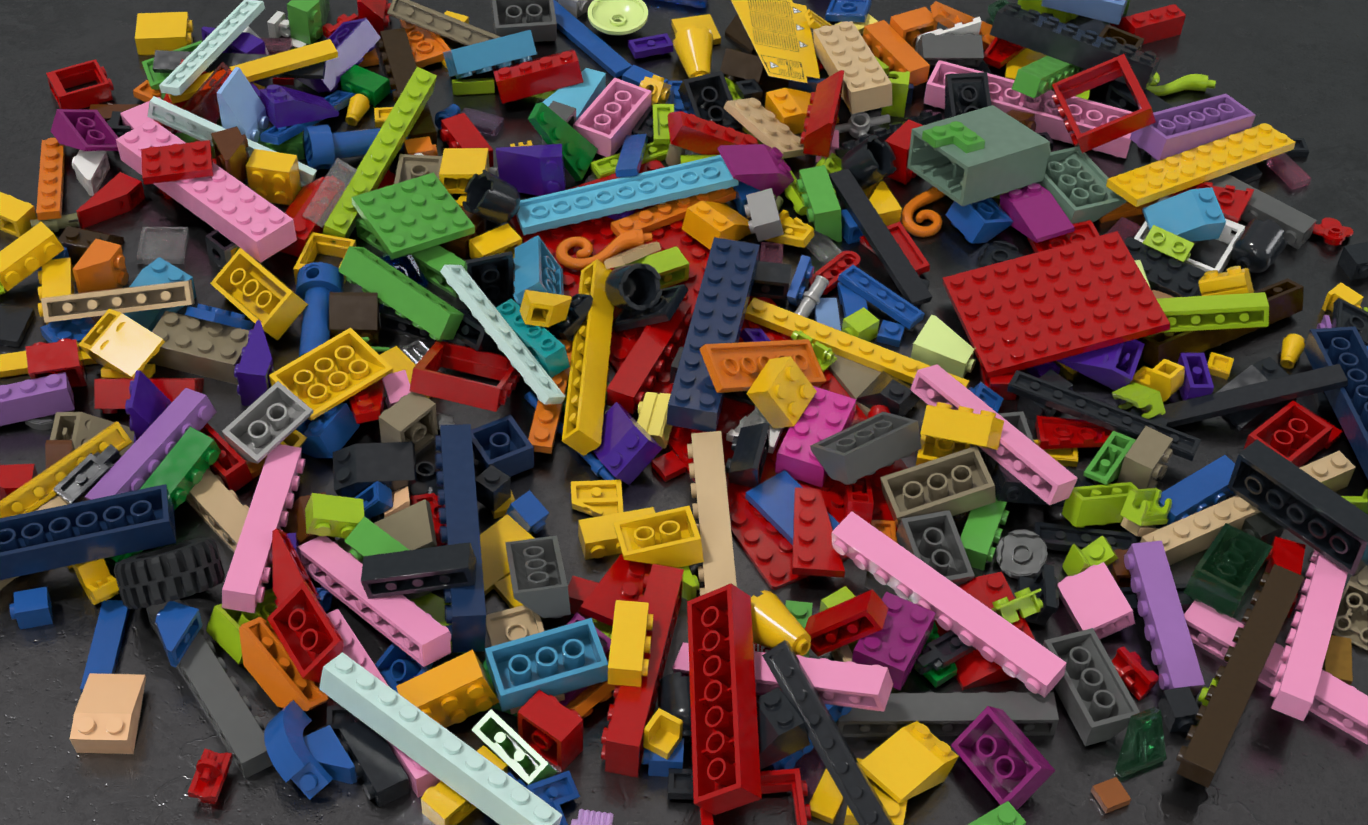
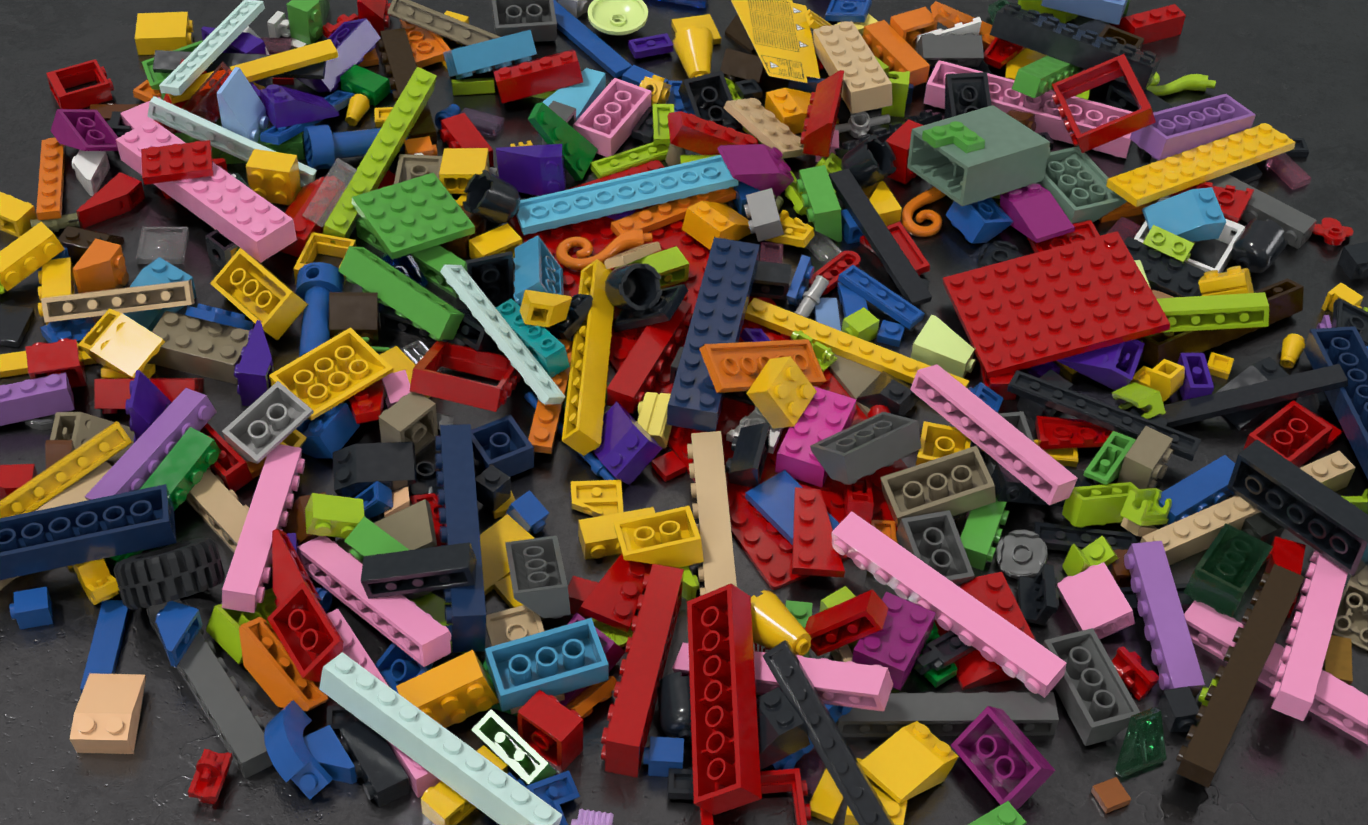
hinge [53,444,121,504] -> none
reddish brown slope [211,126,250,183] -> none
yellow brick [608,600,653,687] -> none
blue tile [615,134,648,178] -> none
yellow panel [643,708,683,760] -> none
yellow brick [920,402,1004,450] -> none
lime hinge [991,587,1043,623] -> none

